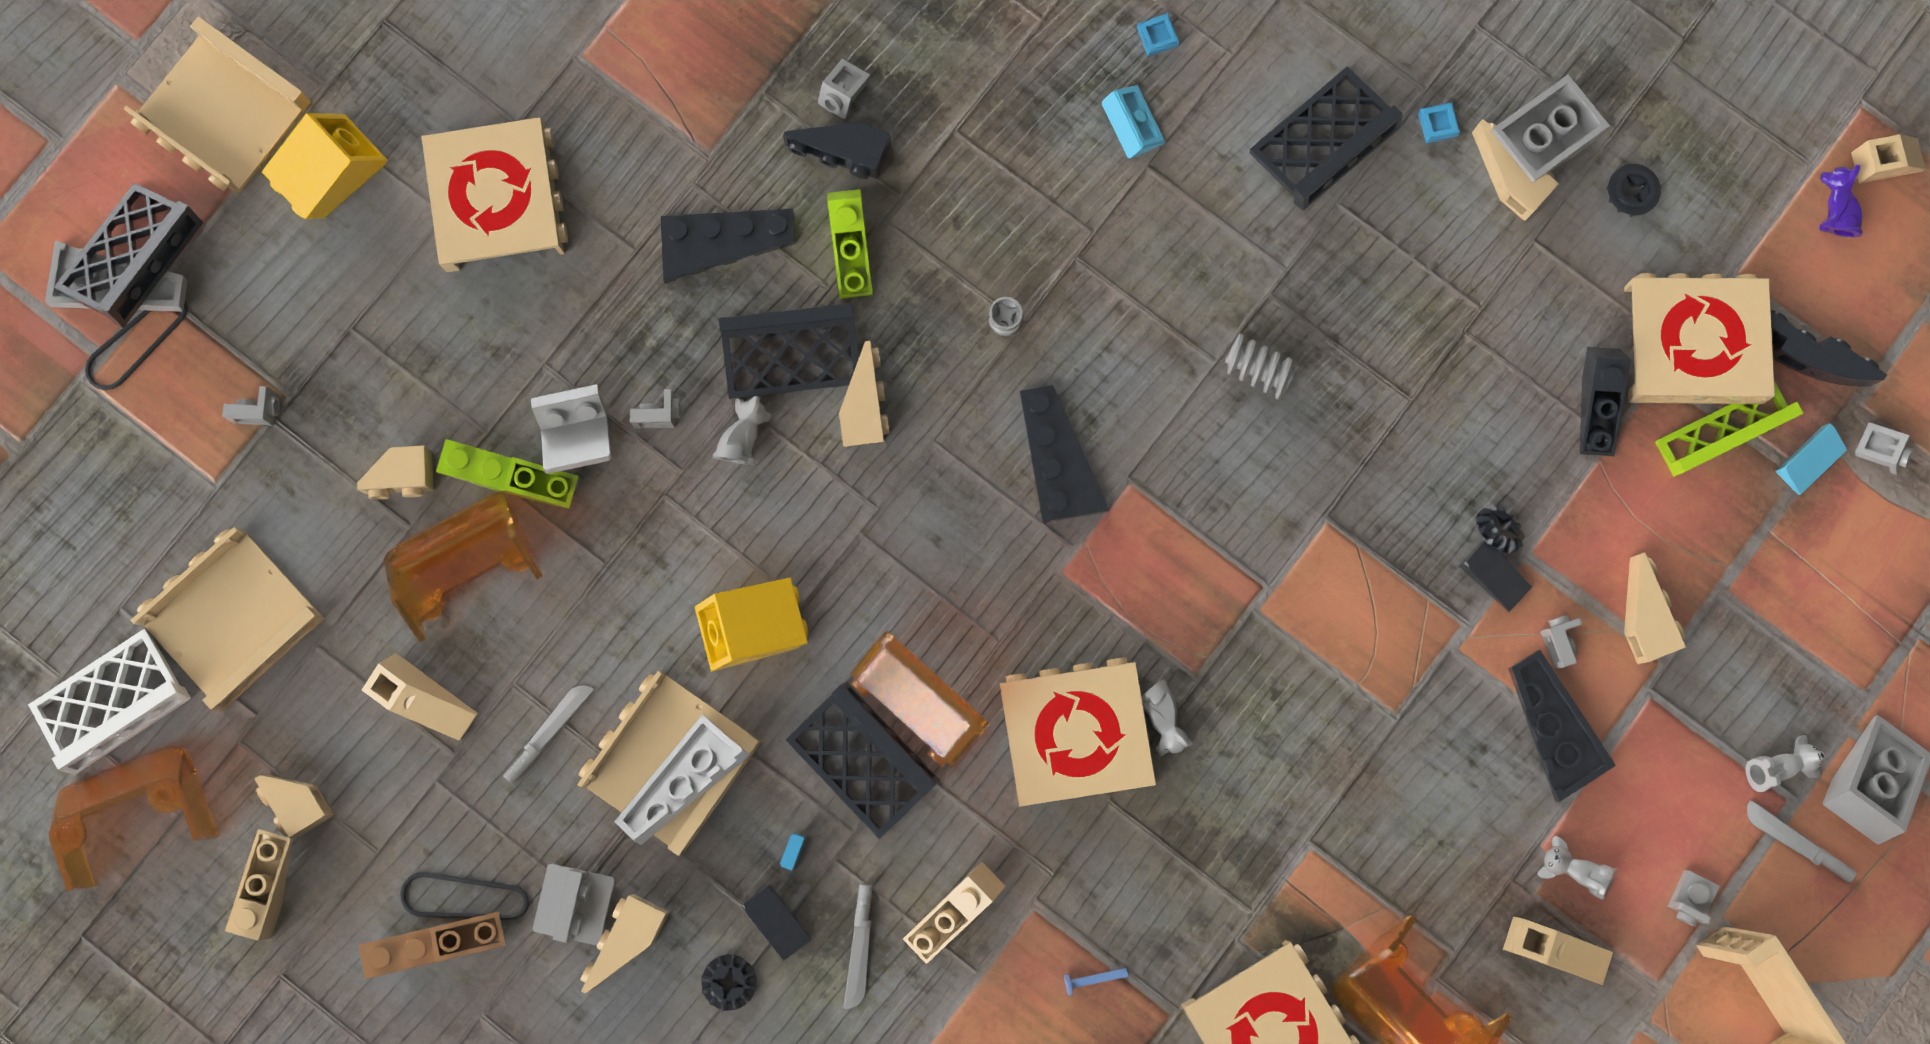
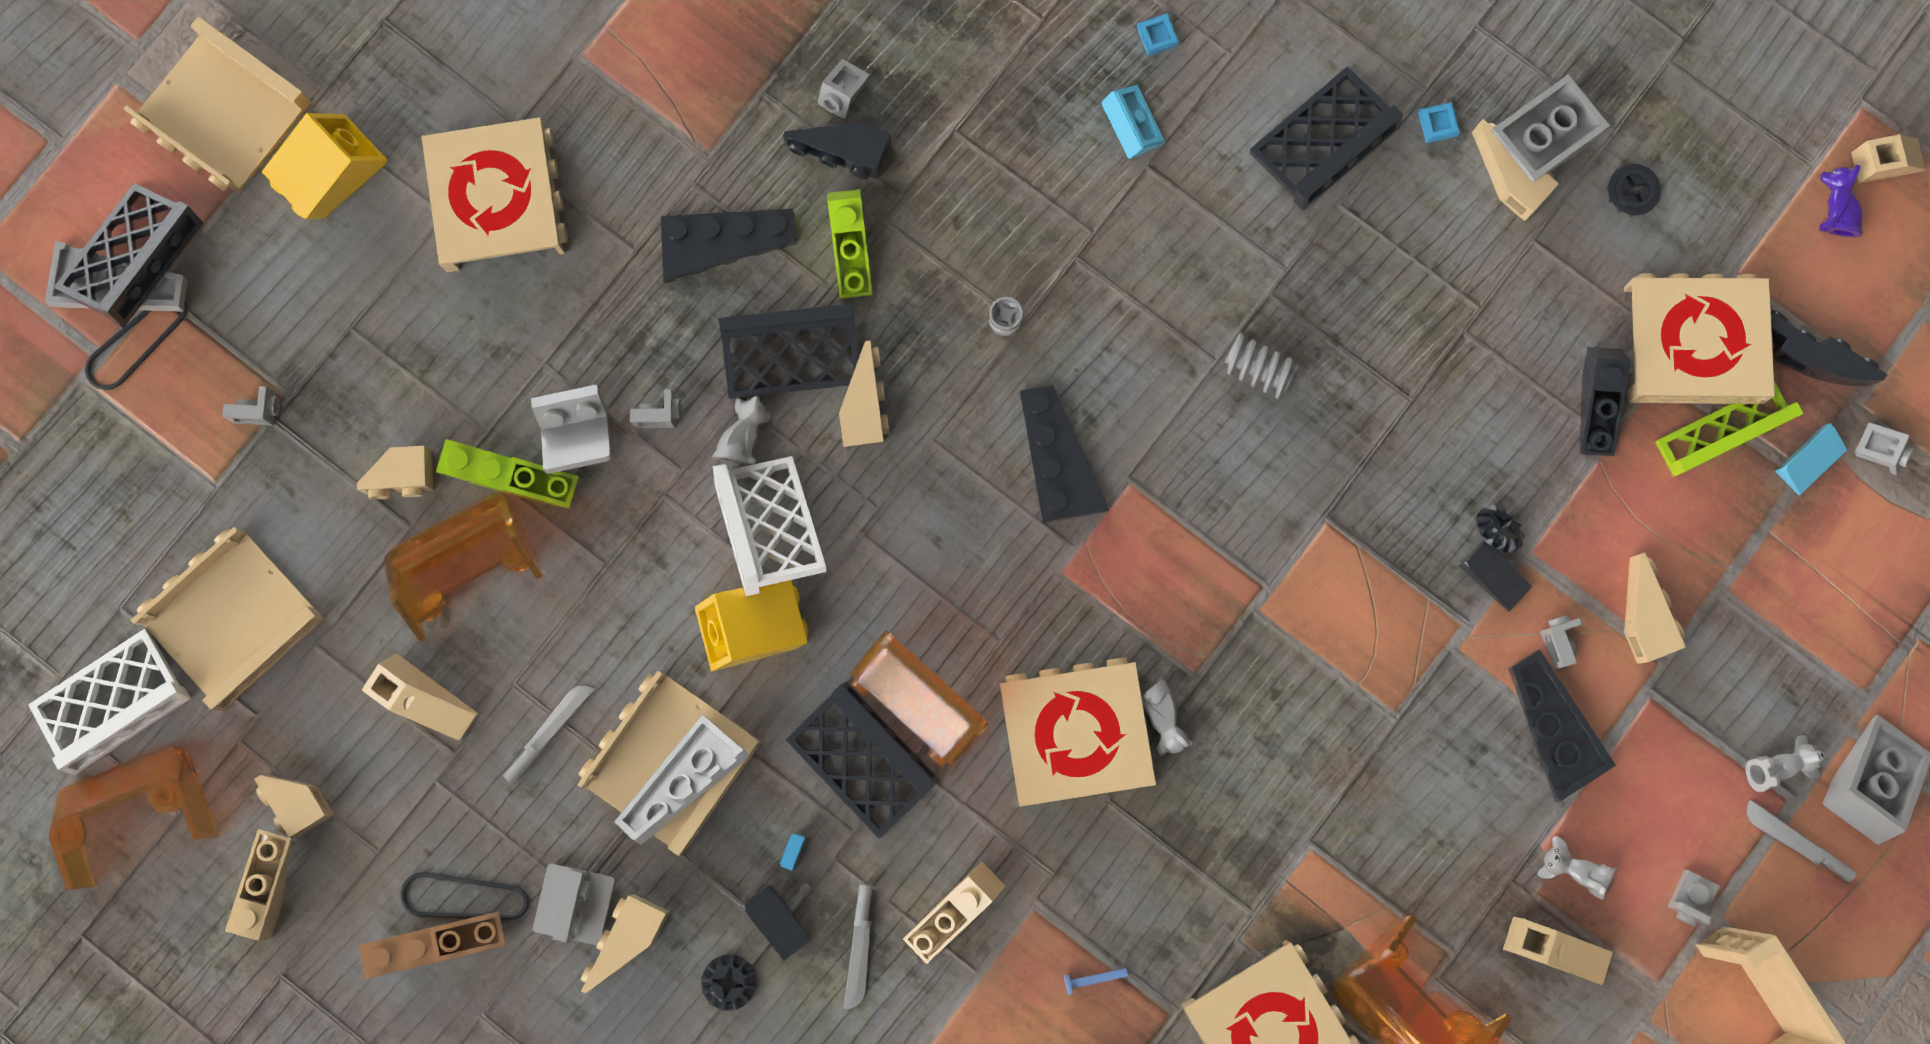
none -> white fence [713,456,826,596]

